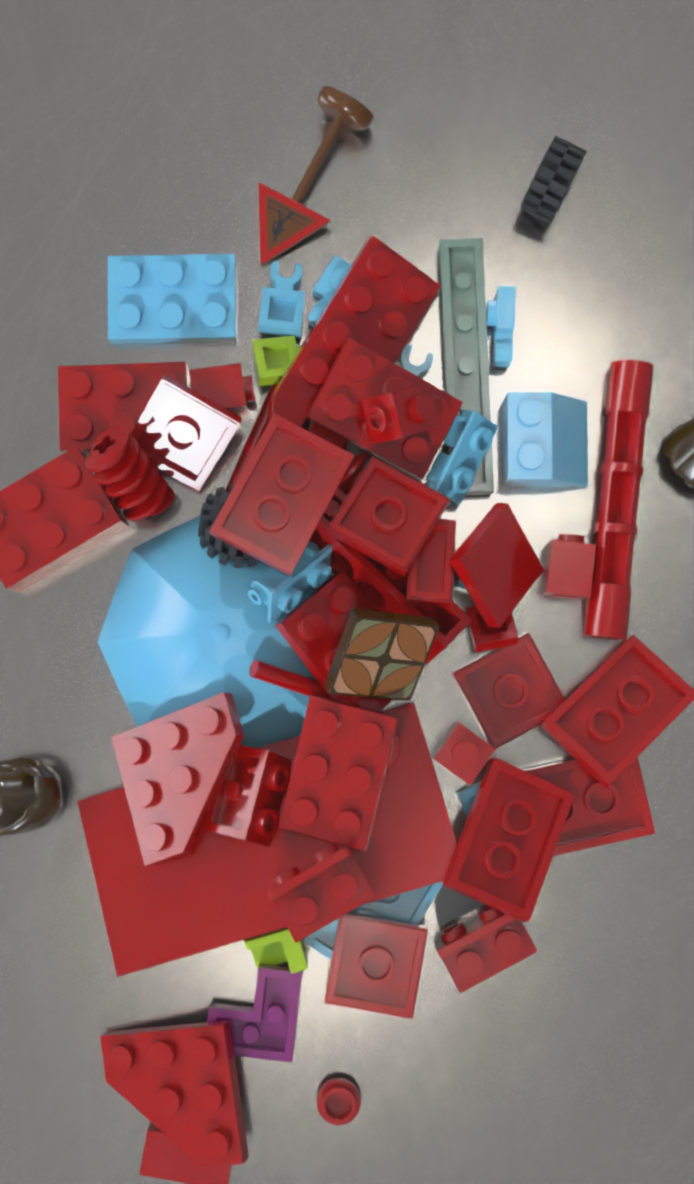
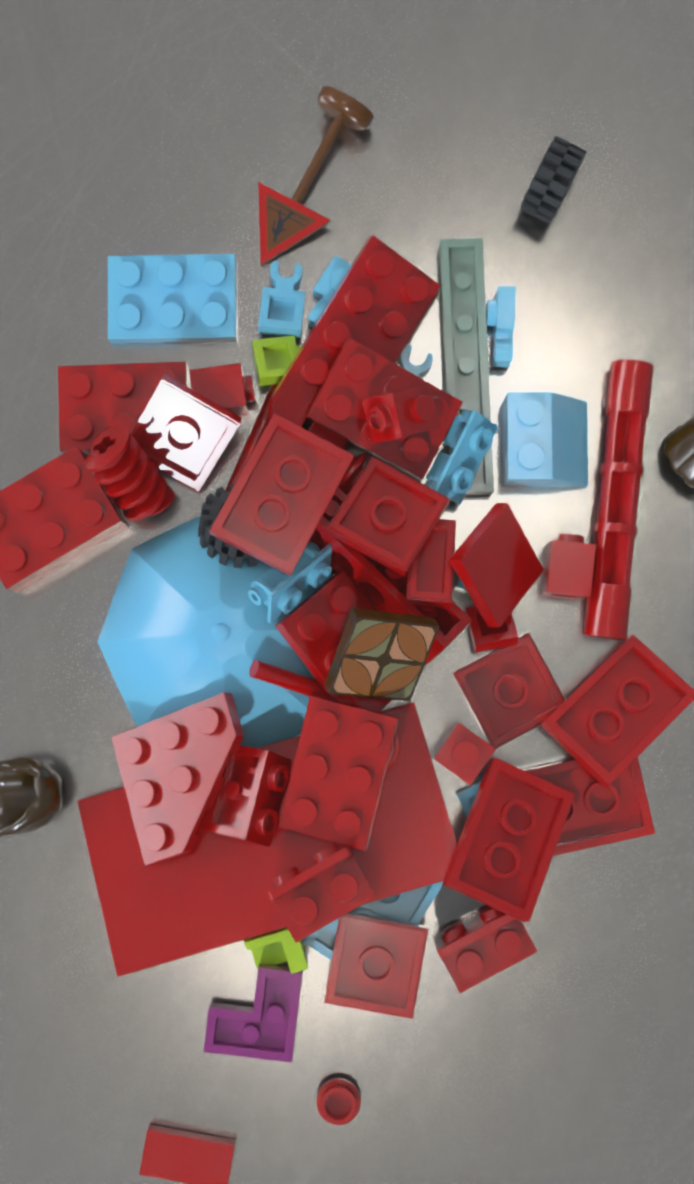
red plate [100,1020,249,1167] -> none

